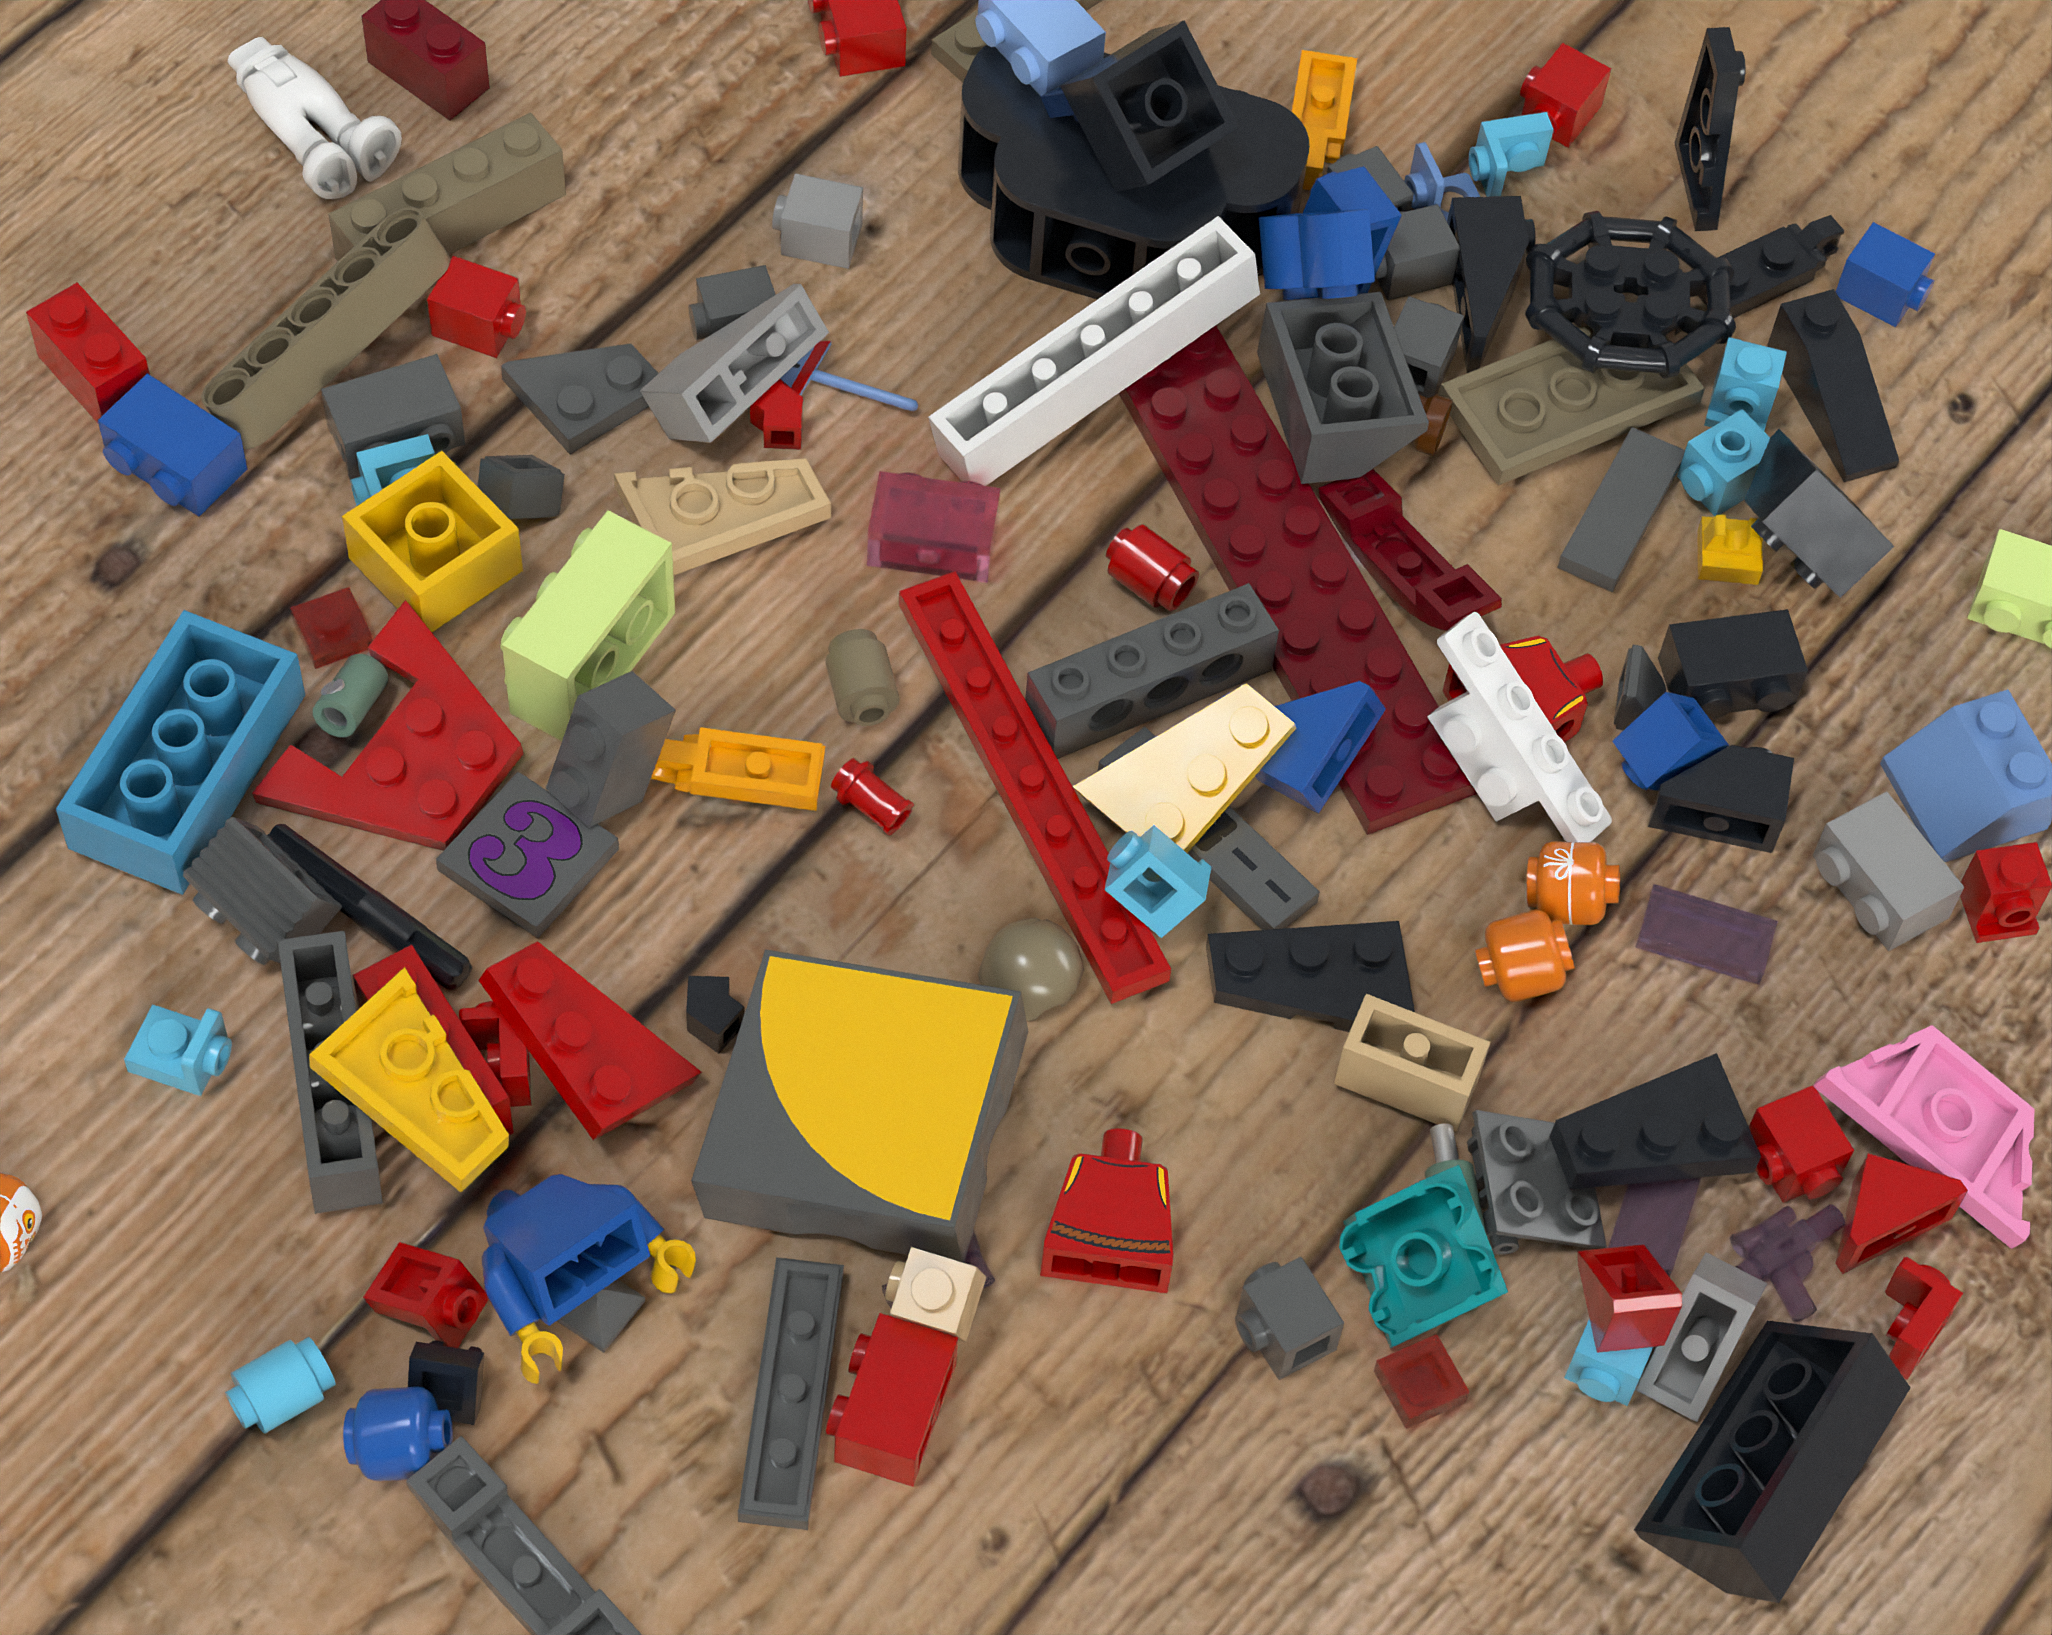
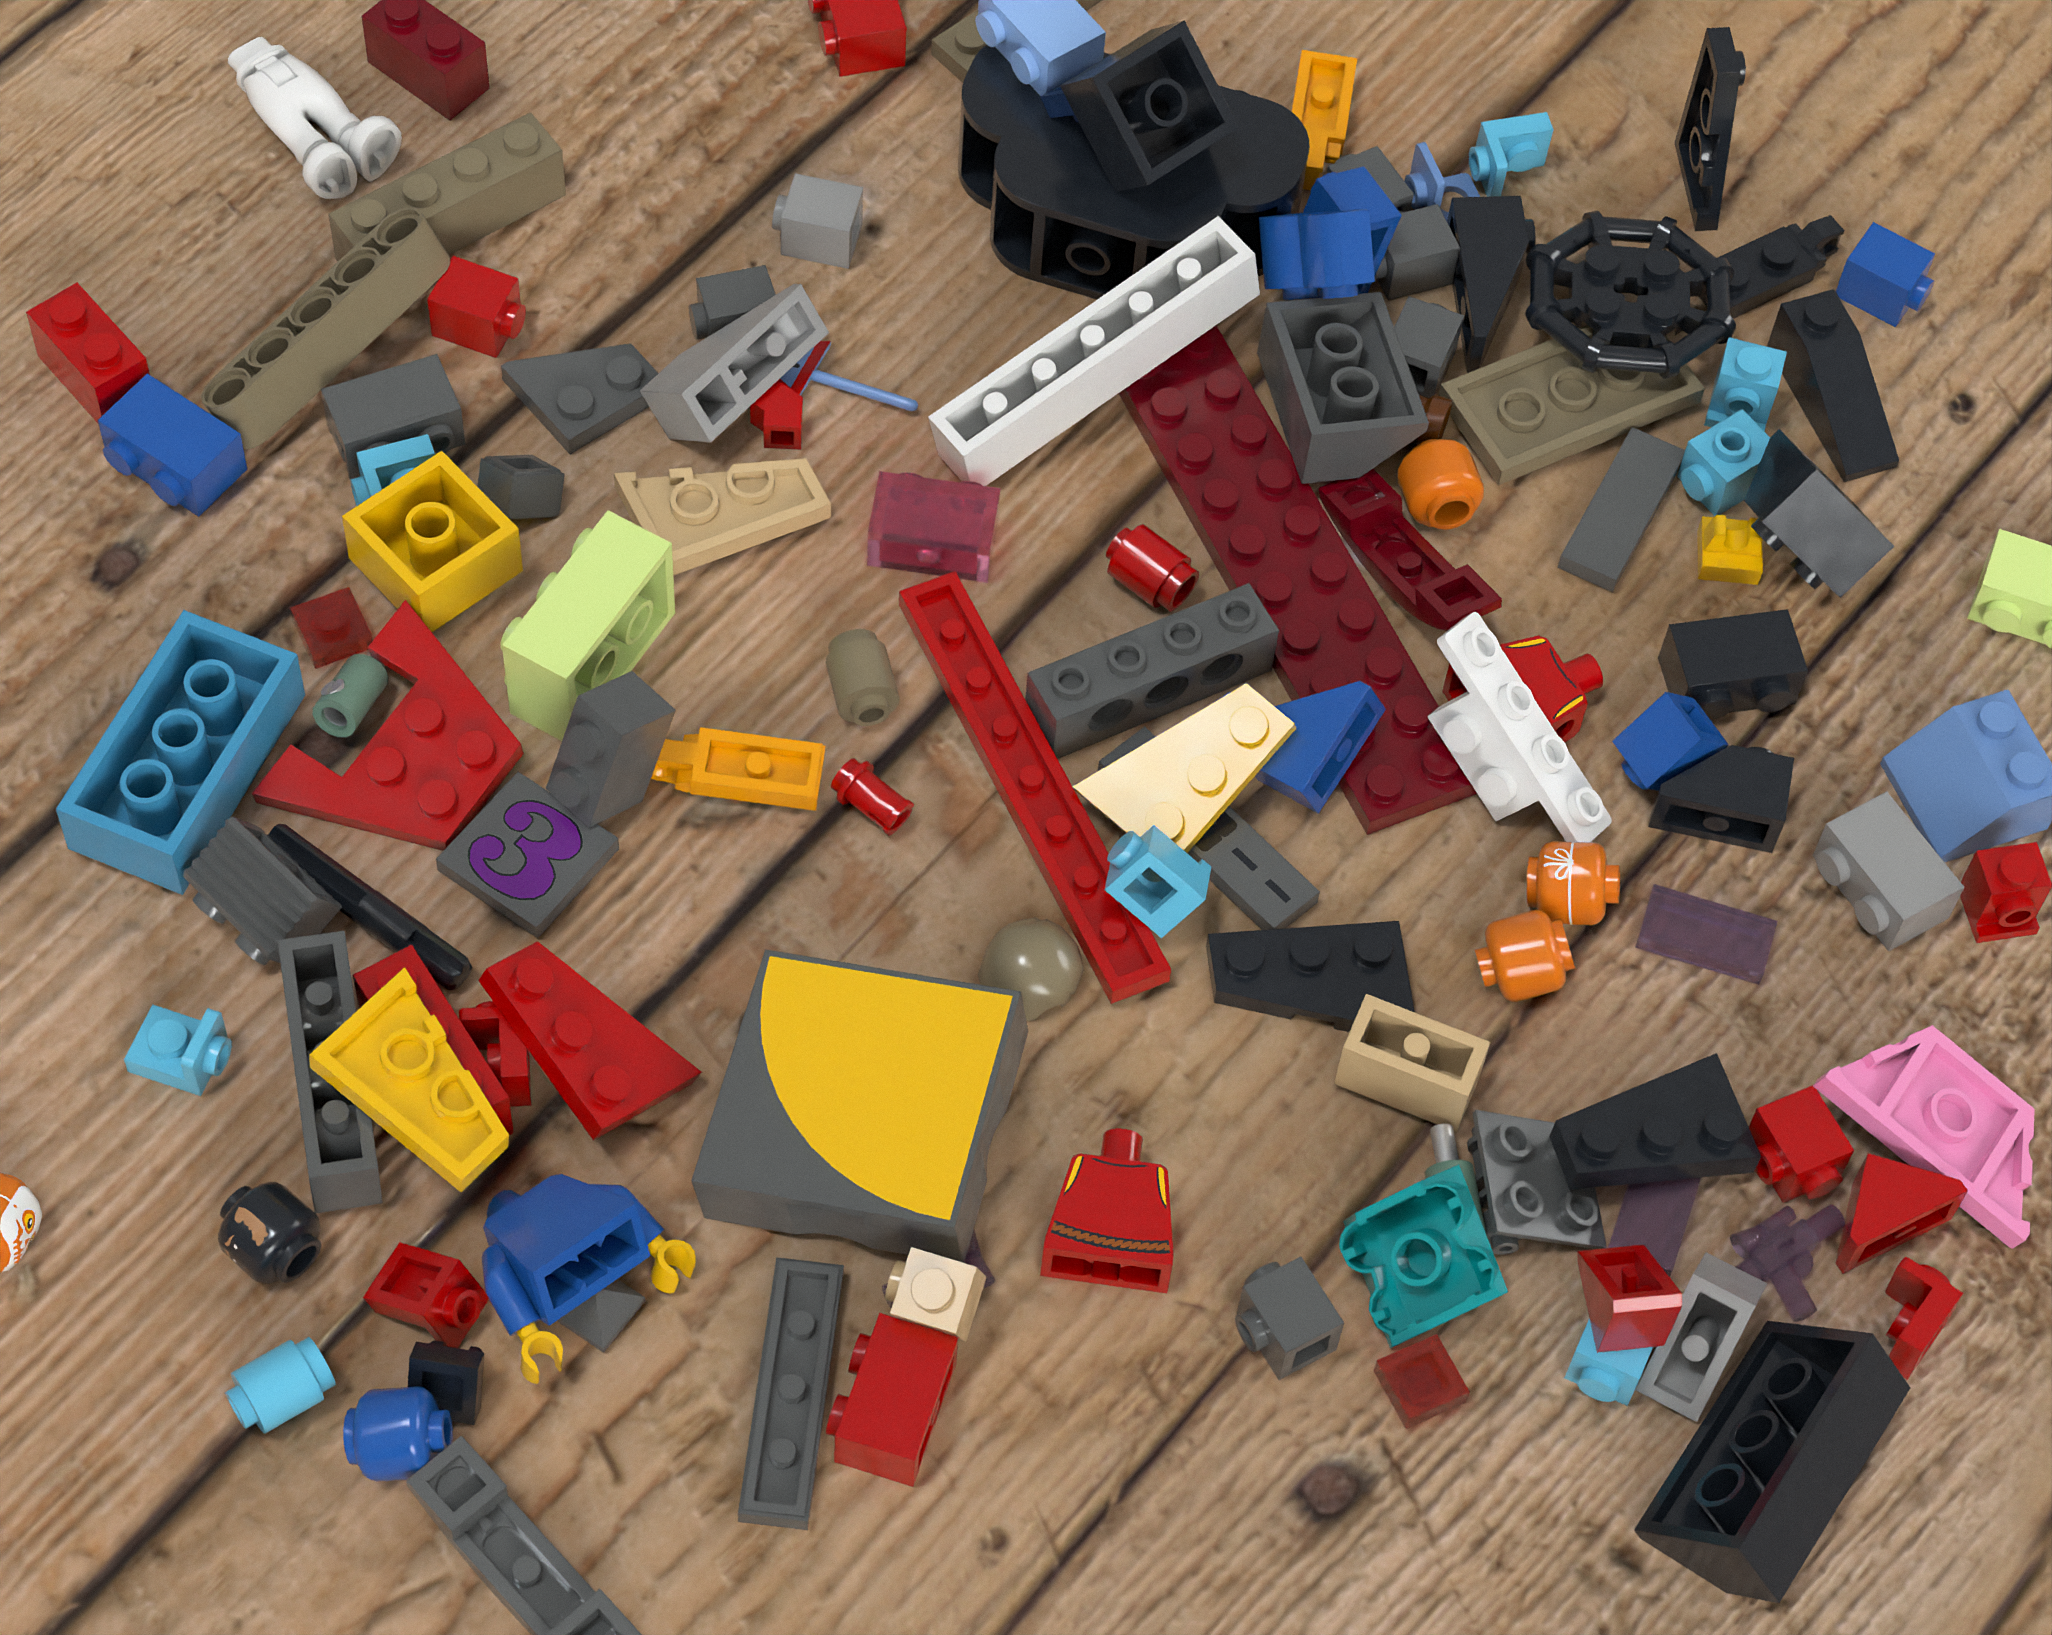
black piece [686,976,745,1054] -> none
red brick [1520,43,1612,148] -> none
dark grey slope [1614,644,1666,730] -> none
none -> black head [218,1182,322,1284]
none -> orange head [1398,439,1484,530]

